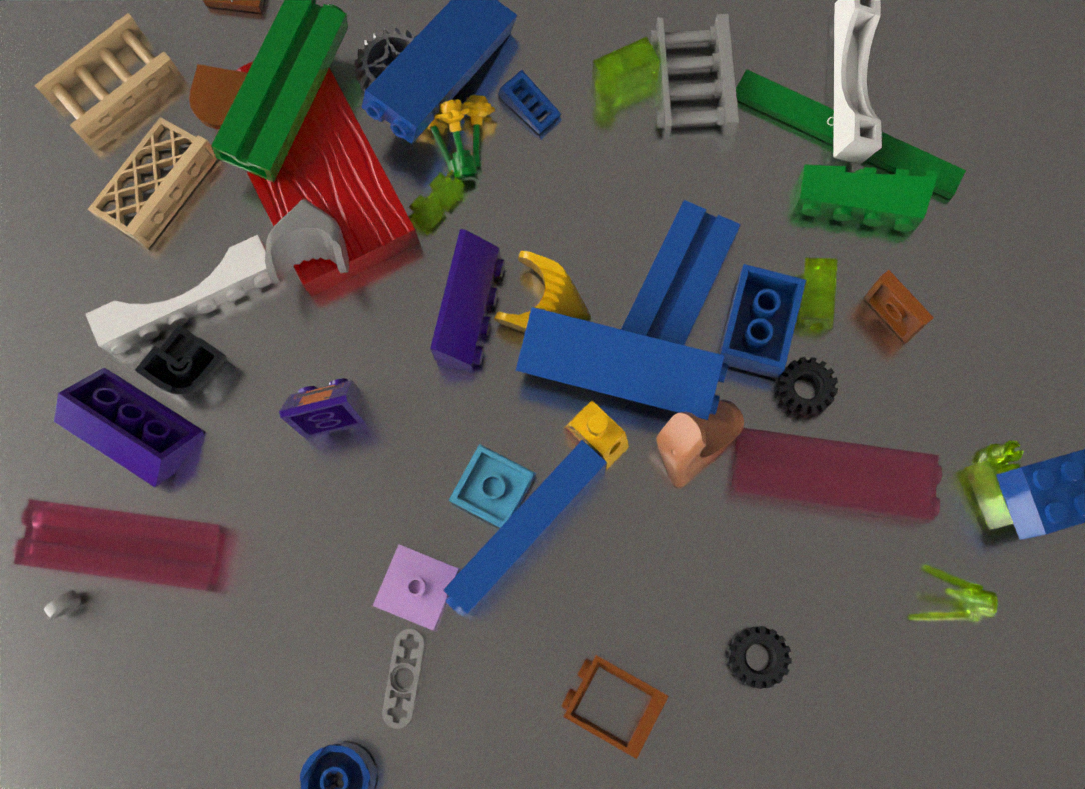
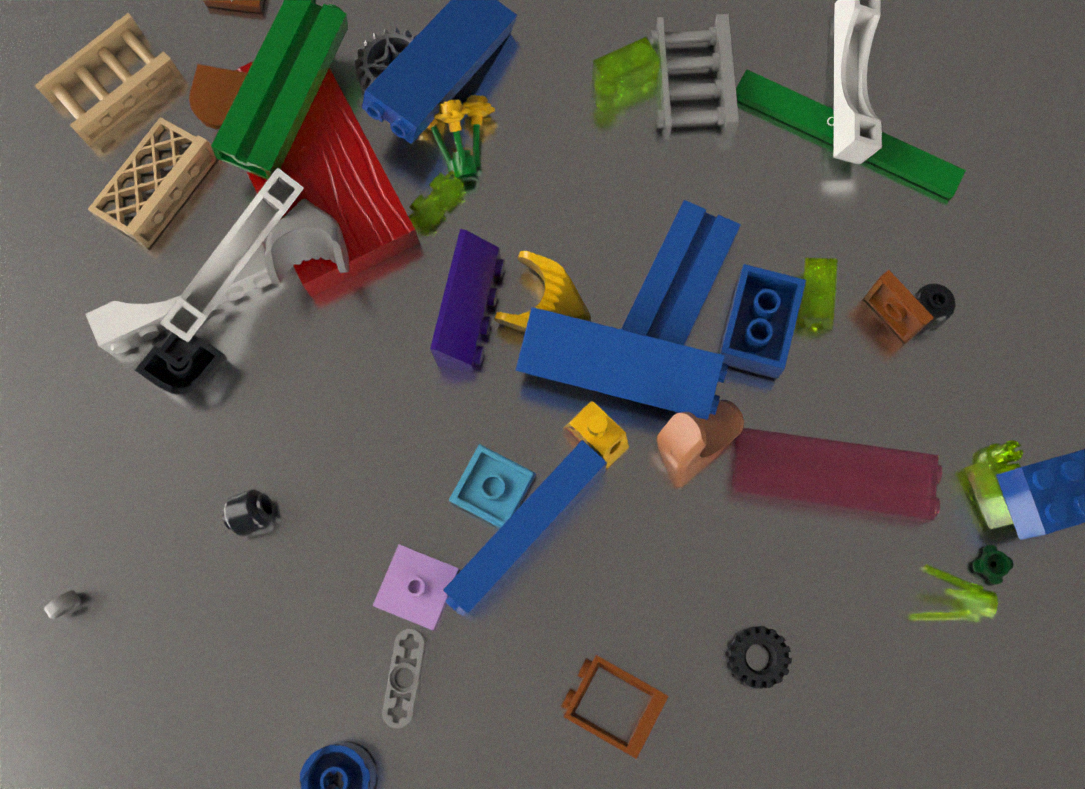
clear pink brick [13,499,229,593] -> none
dark purple slope [54,367,204,487] -> none
dark purple slope [279,378,366,438] -> none
blue slope [498,70,561,134] -> none
black tyre [776,357,838,418] -> none
green wedge [794,164,938,232] -> none
none -> white arch [160,168,304,342]
none -> black head [222,489,274,536]
none -> black head [914,283,956,329]
none -> dark green plate [973,545,1014,585]

